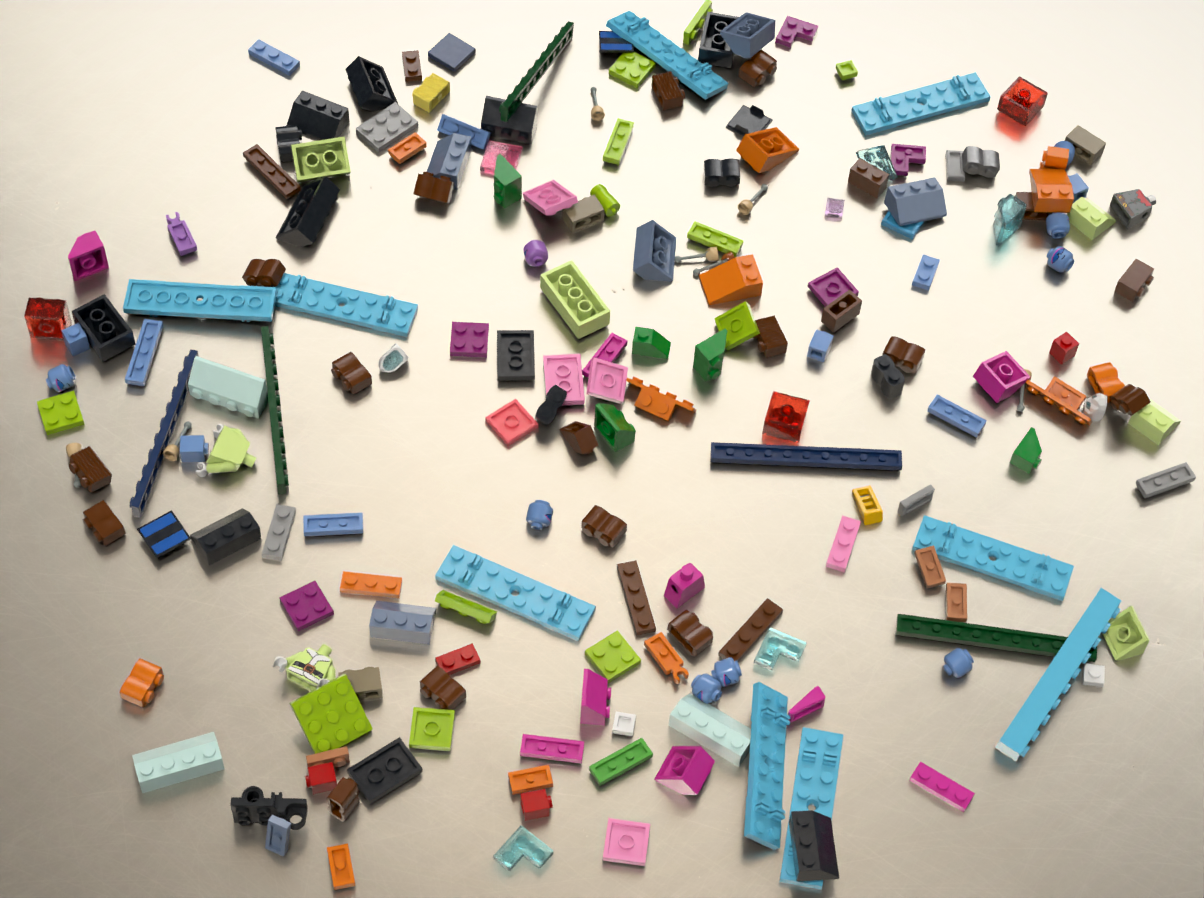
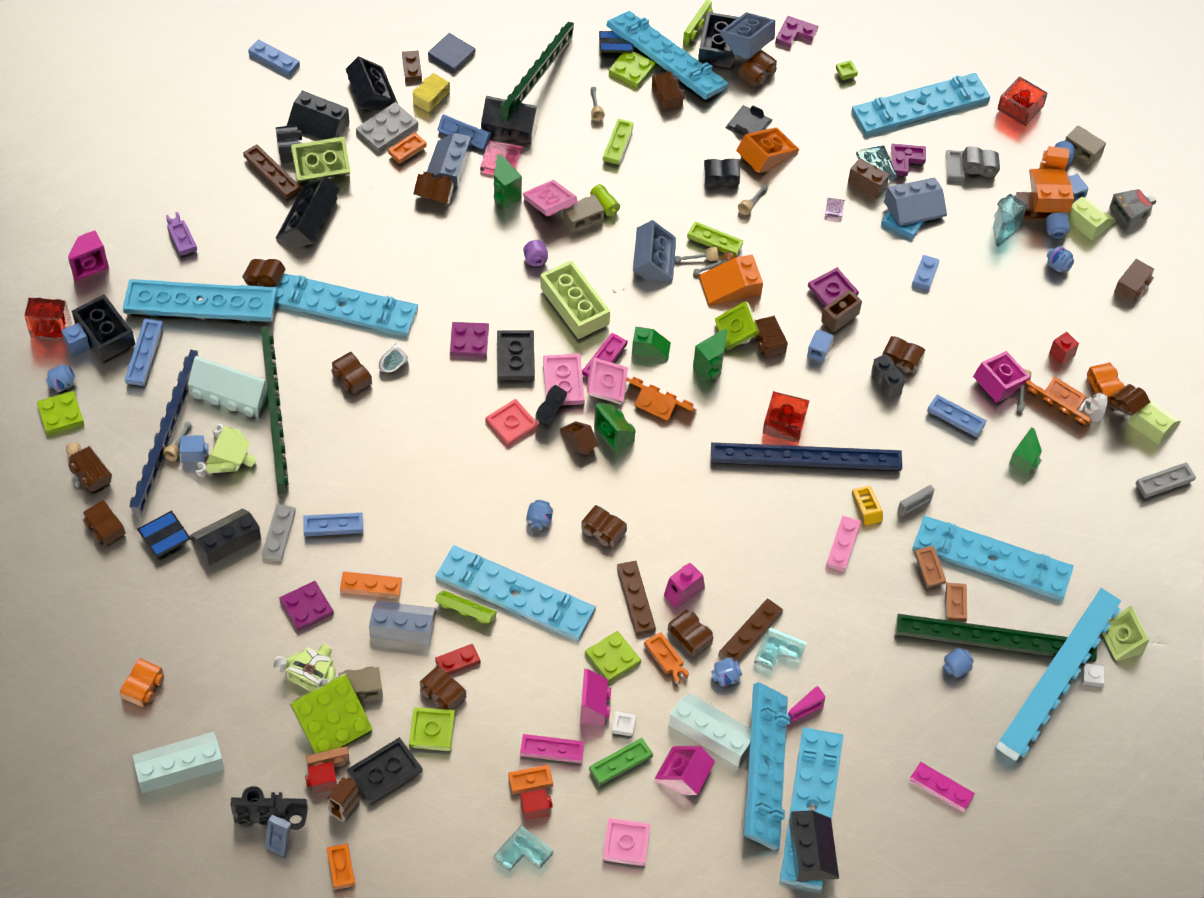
medium blue head [691,673,722,704] -> none

